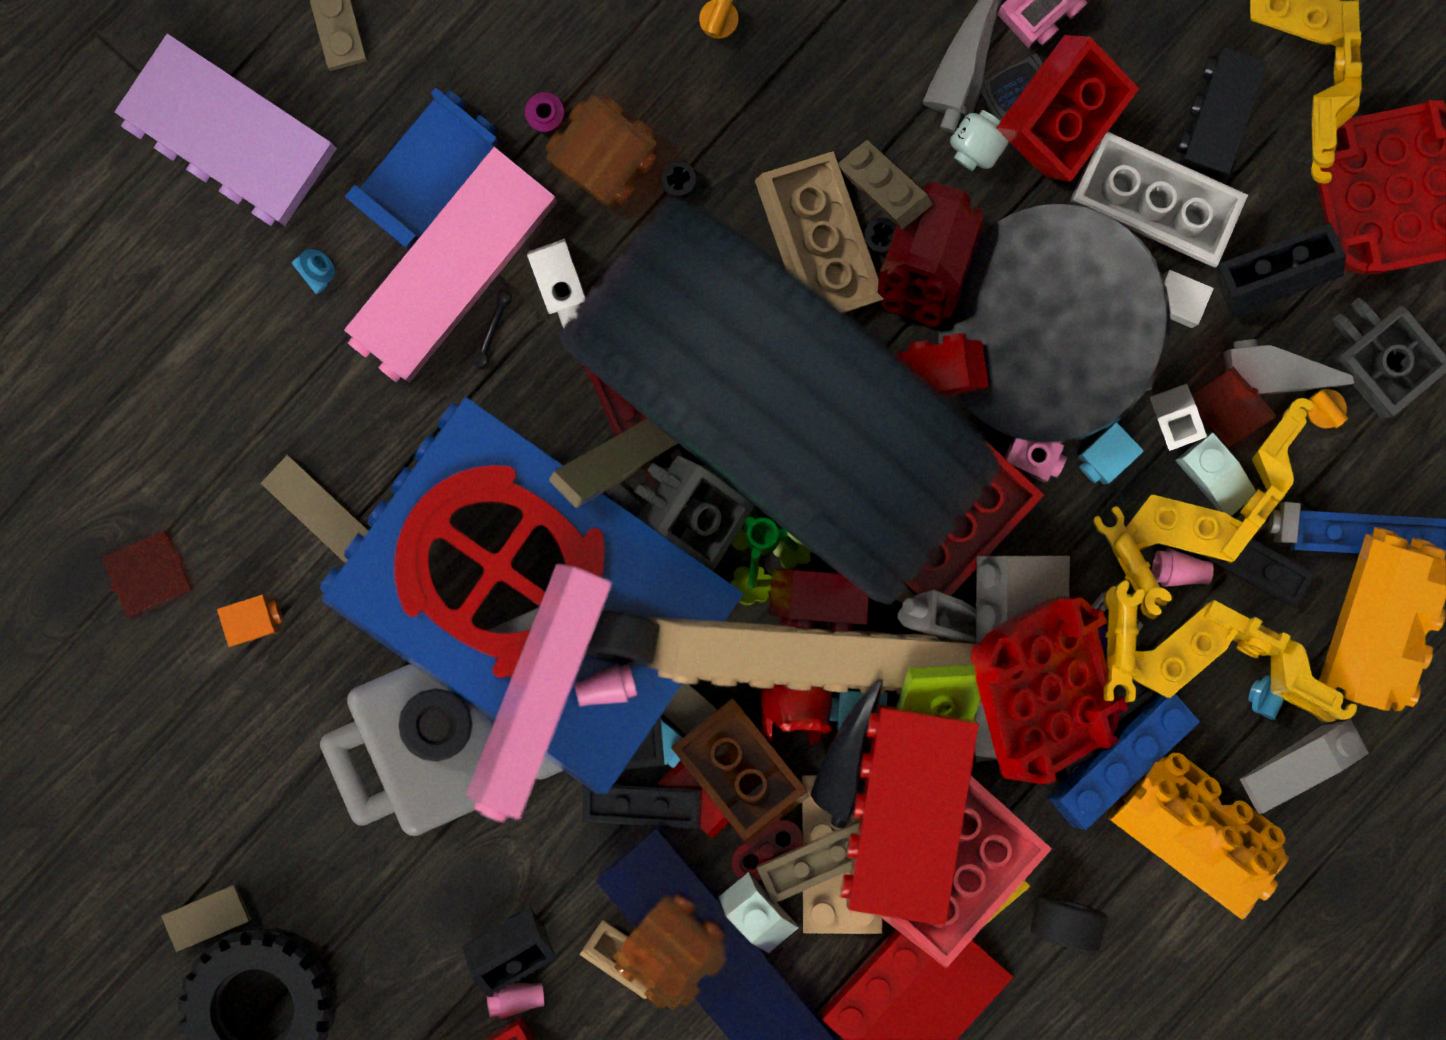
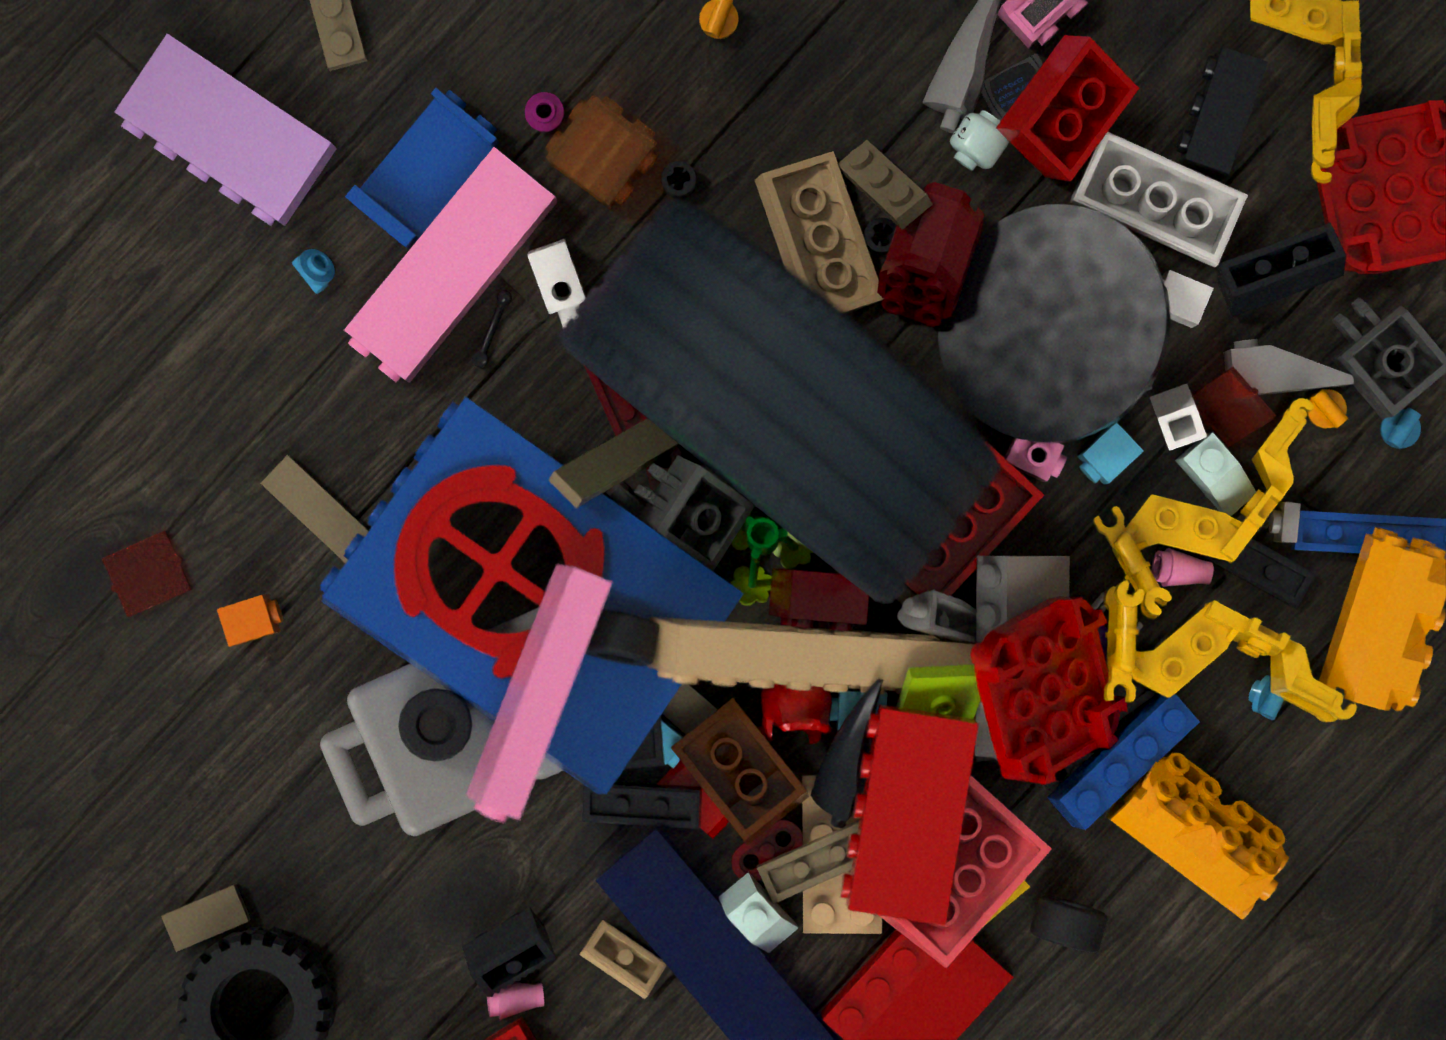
bright pink cone [574,663,637,707] -> none
clear orange brick [612,892,727,1011] -> none
red brick [895,333,989,397] -> none
light grey slope [1240,719,1369,814] -> none
none -> dark azure plate [1380,407,1421,449]

